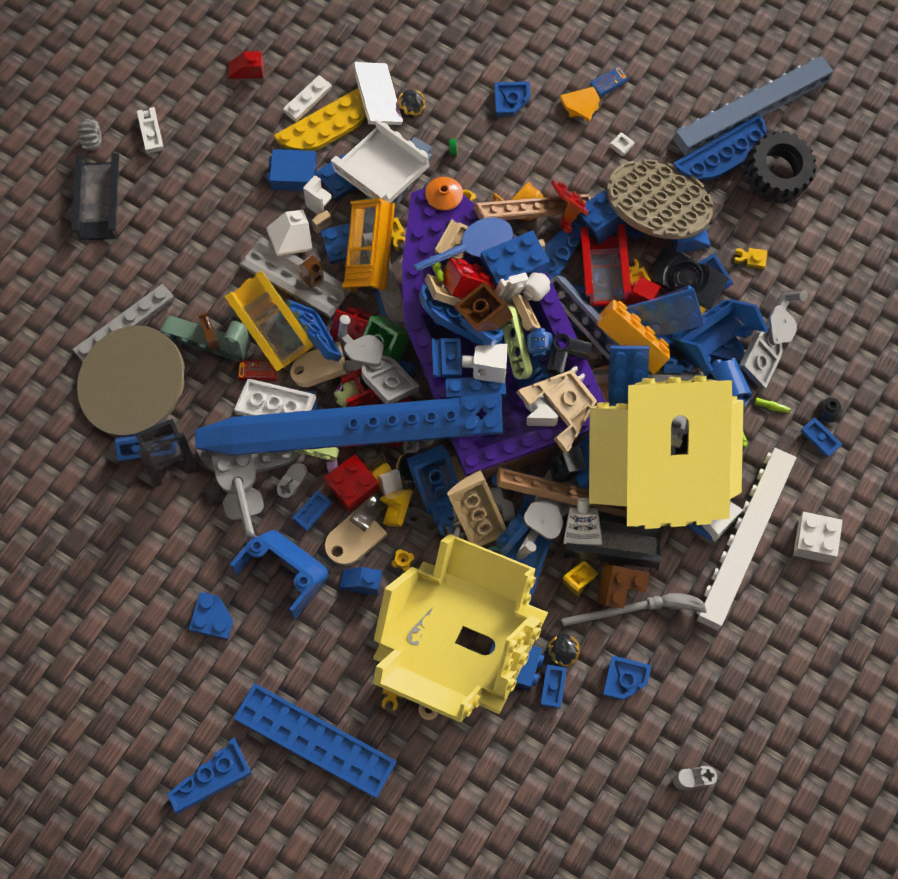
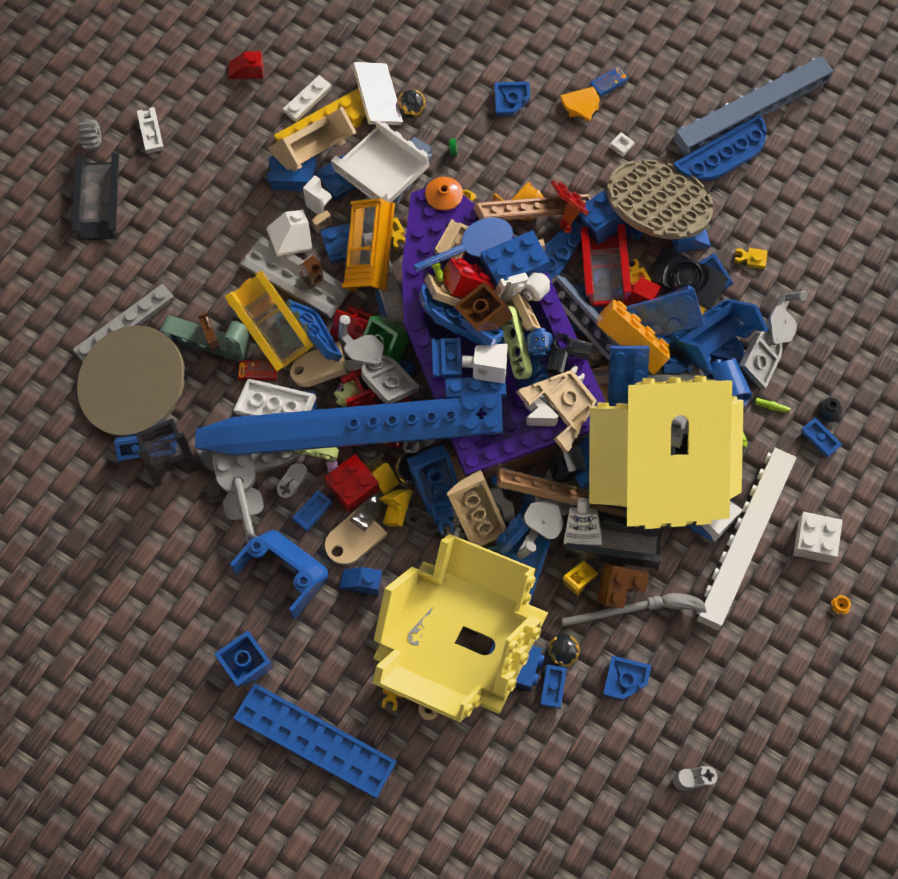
blue wing [167,738,252,814] -> none
blue plate [189,592,234,640] -> none
white tile [379,469,403,495] -> none
yellow plate [392,549,414,572] -> none
black tyre [743,130,817,204] -> none
none -> blue slope [214,631,273,687]
none -> tan windscreen [268,107,356,172]
none -> light orange plate [831,595,851,615]

